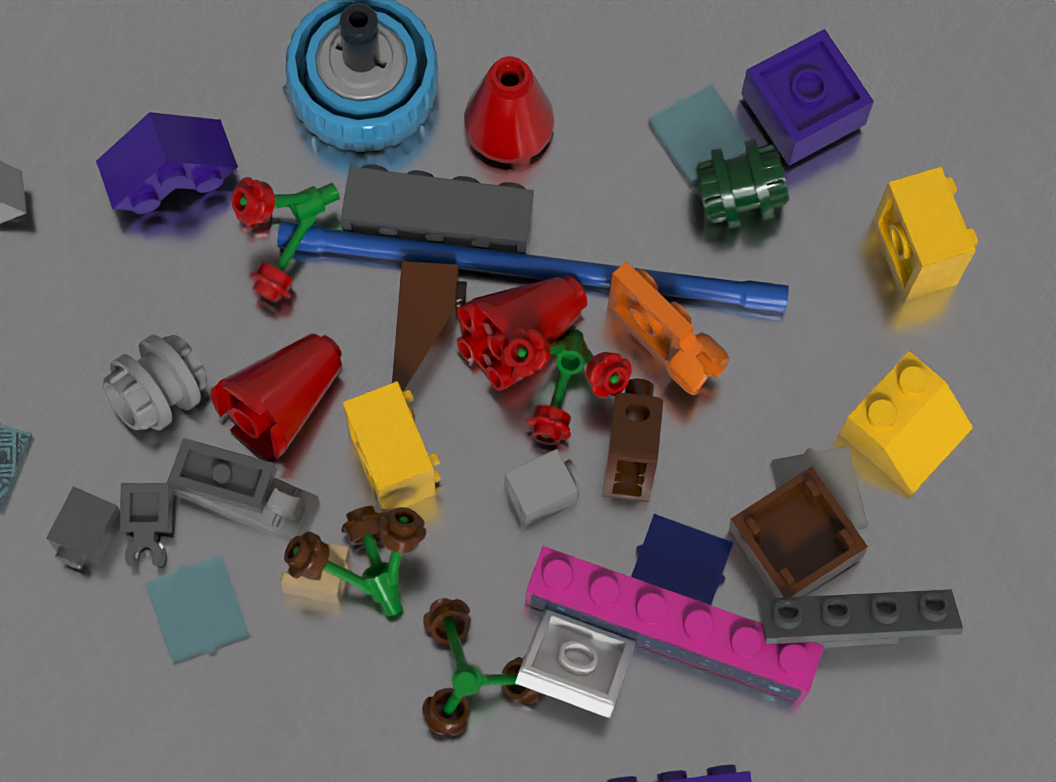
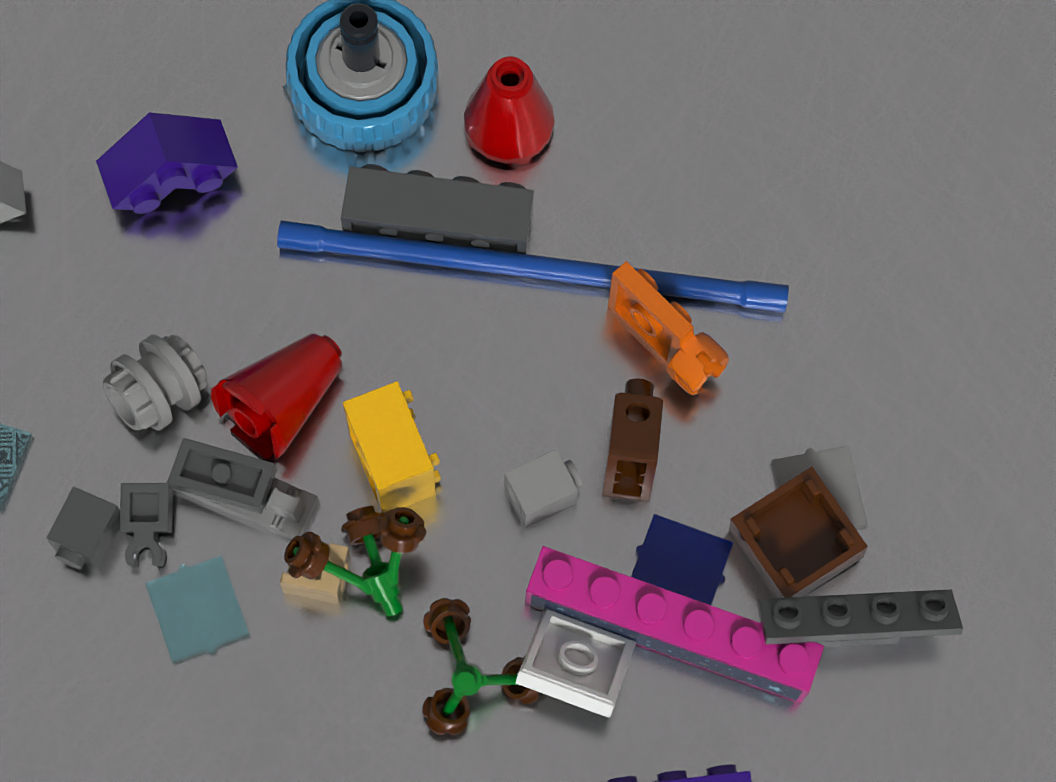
plant [231,177,340,303] -> none
reddish brown slope [392,261,467,394] -> none
red cone [456,276,587,391] -> none
red plant [503,328,632,445] -> none
clear light blue piece [648,85,750,185] -> none
dark green piece [695,139,790,229] -> none
dark purple container [741,29,874,165] -> none
yellow slope [839,351,973,496] -> none
yellow container [873,166,978,300] -> none

